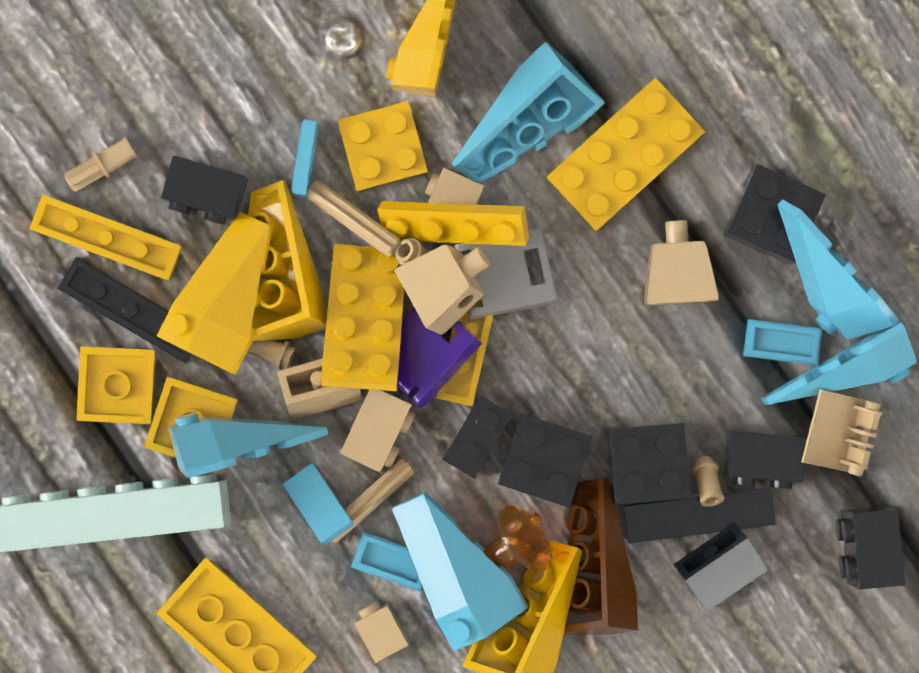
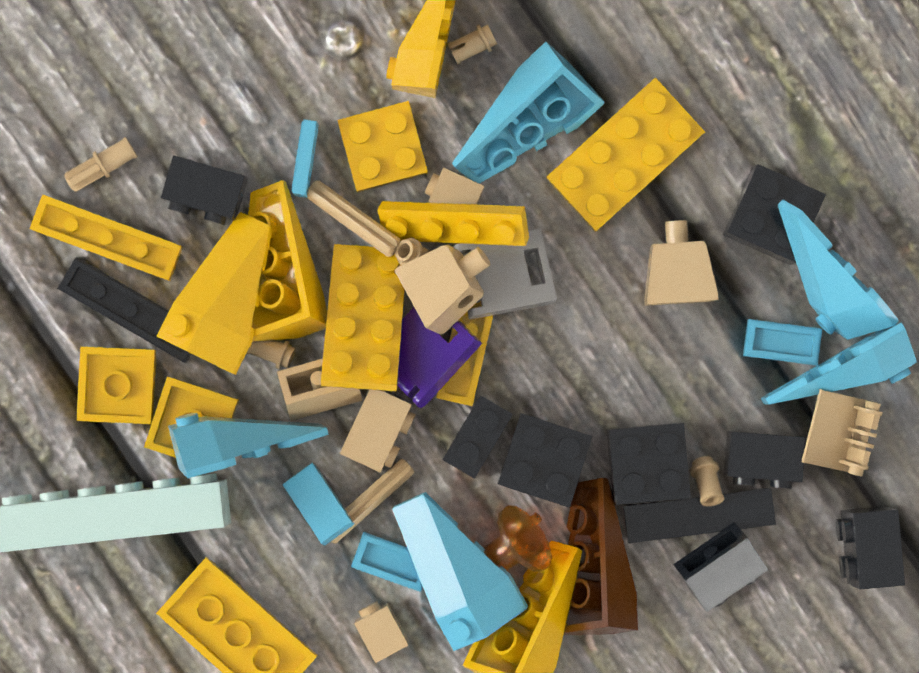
none -> tan pin [448,24,497,64]

